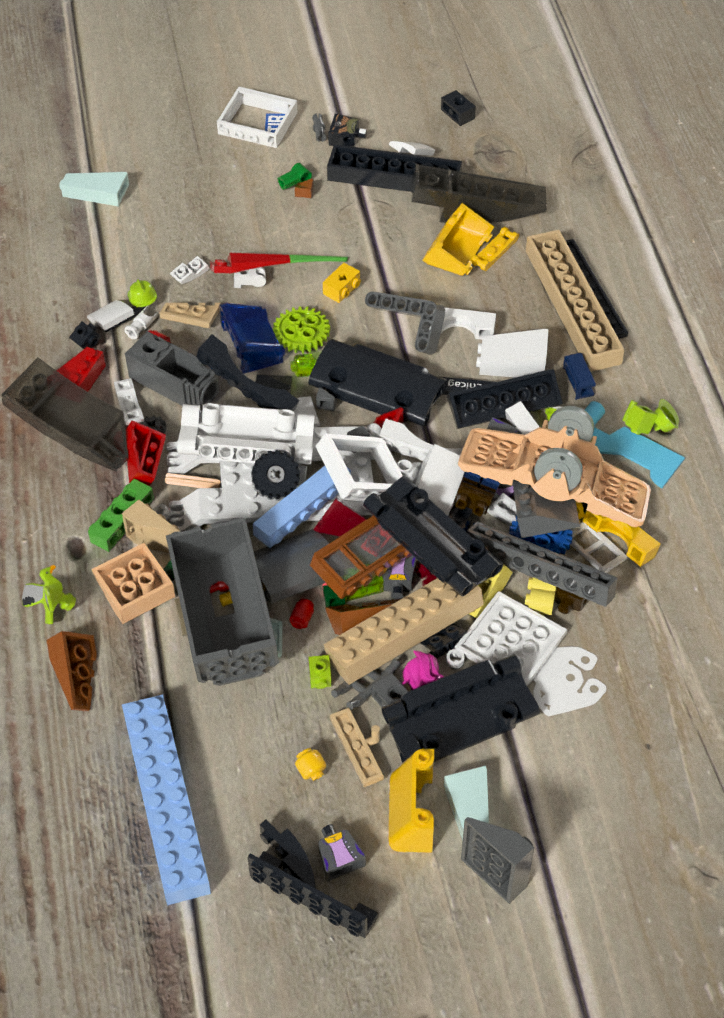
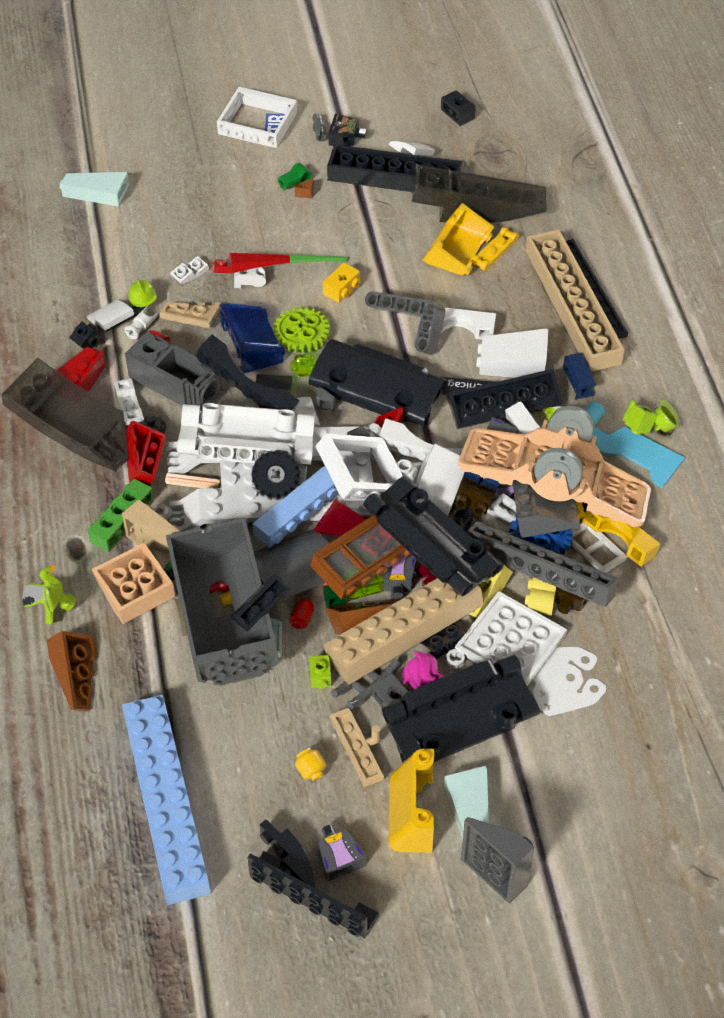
none -> black slope [230,574,290,632]

